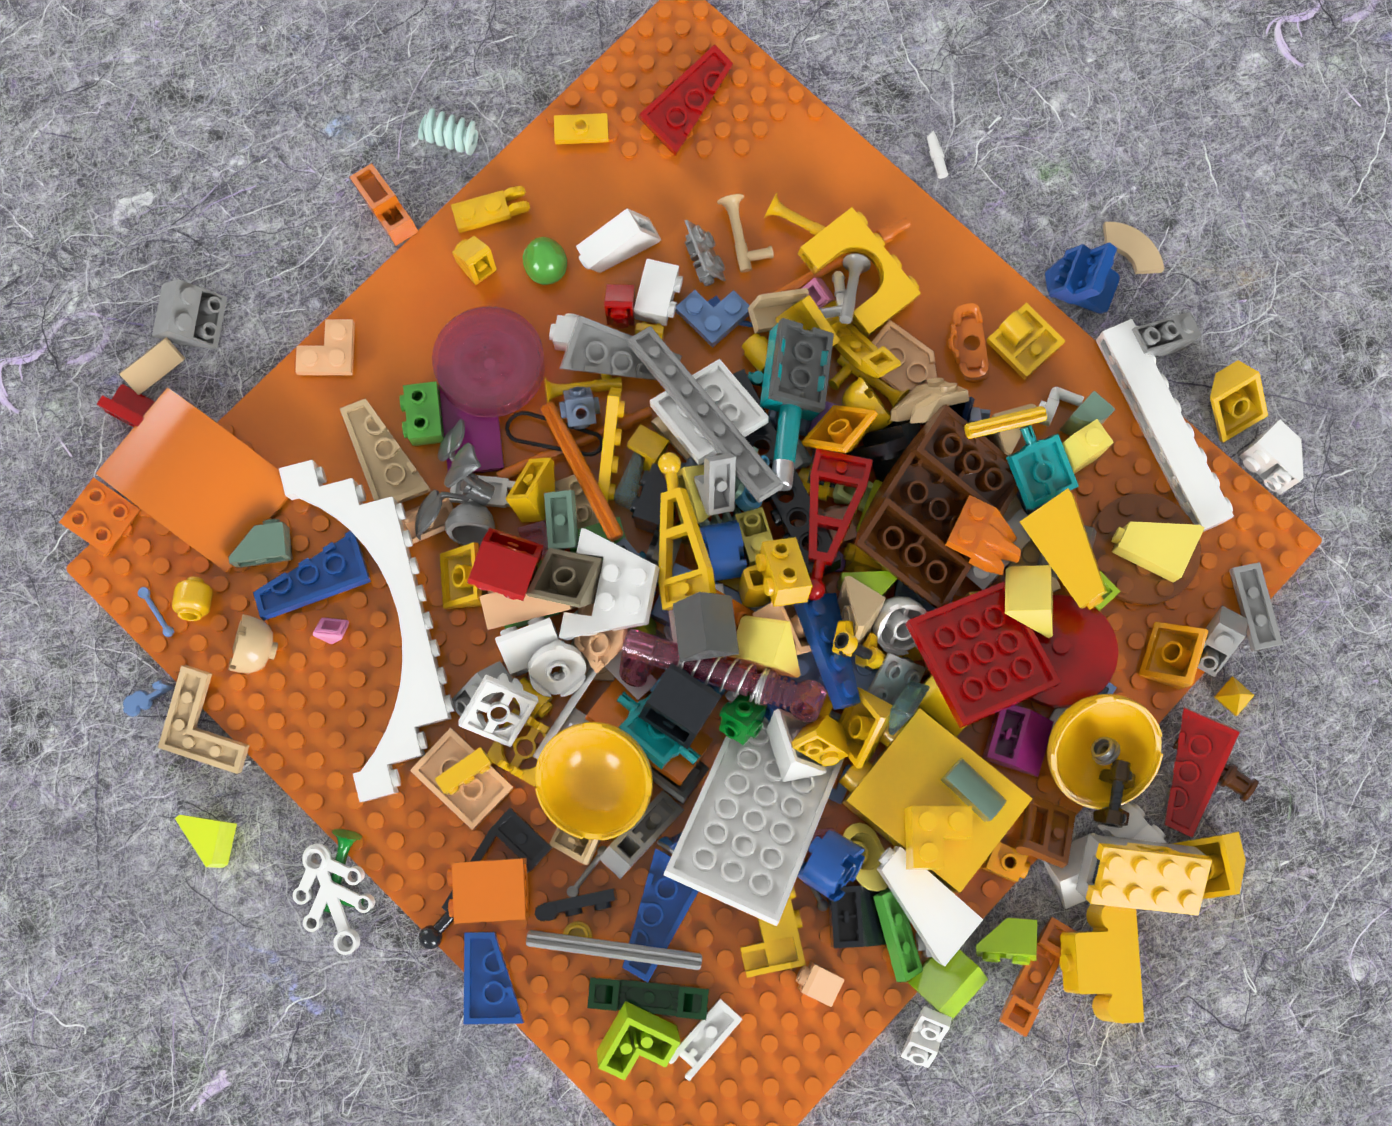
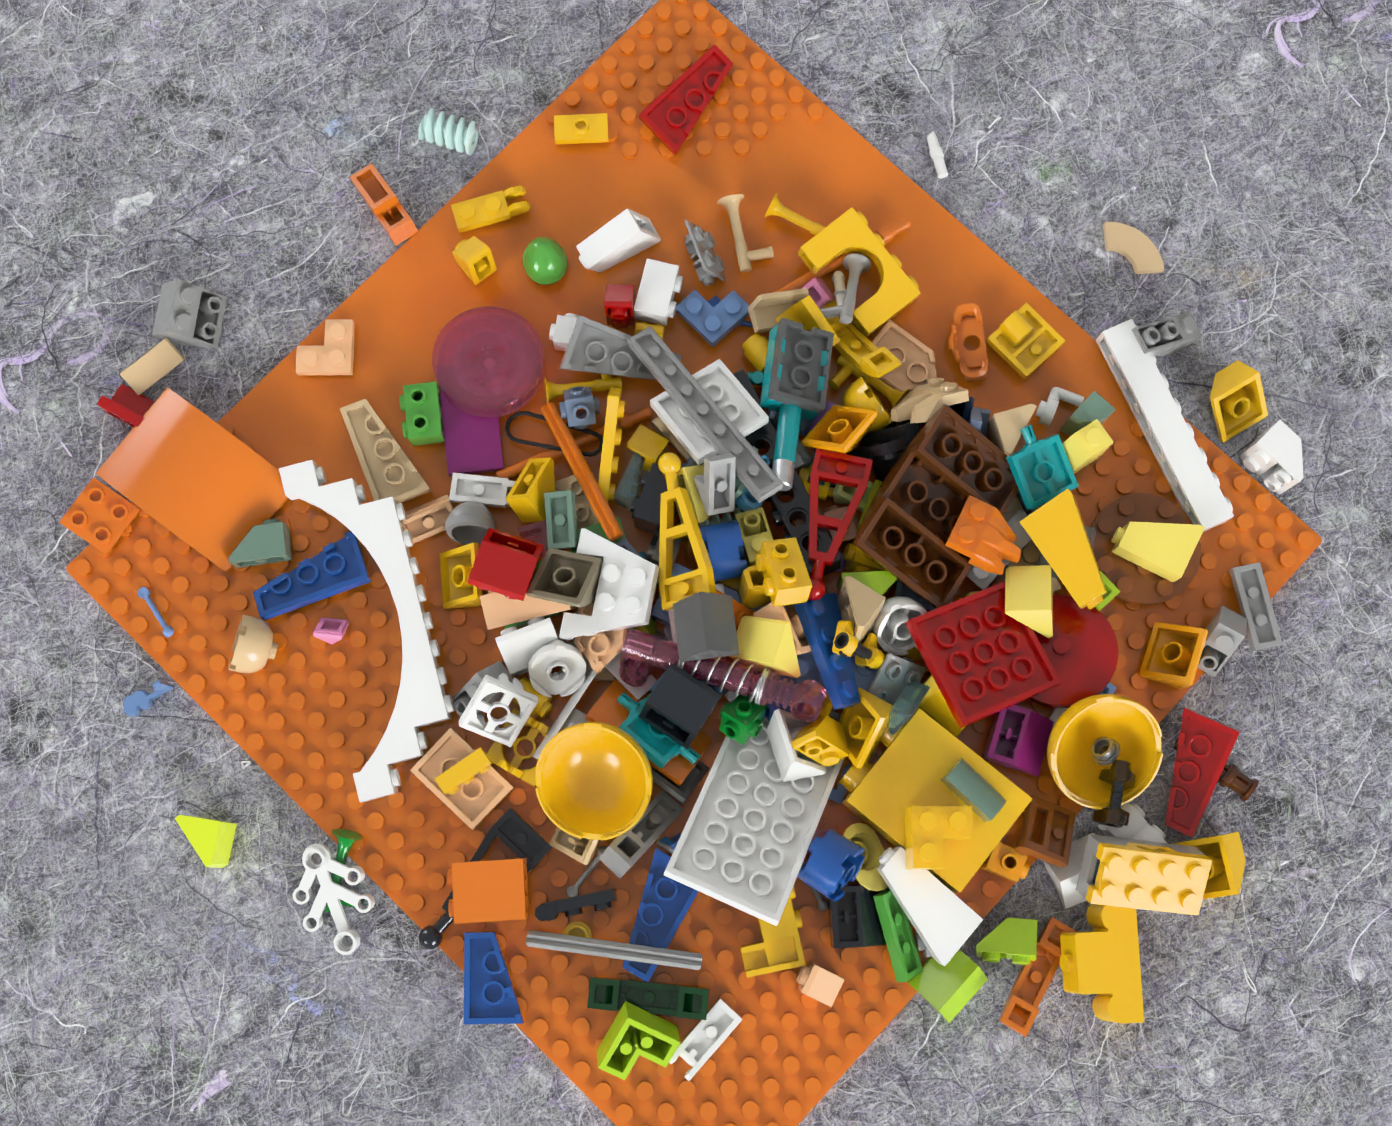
tan plate [158,665,250,774] -> none
yellow head [172,577,213,621] -> none
dark grey plant [415,418,495,540] -> none
white slope [901,1006,952,1068] -> none
yellow axle [964,406,1047,439] -> none
blue piece [1045,242,1120,314] -> none
yellow slope [1214,676,1254,716] -> none

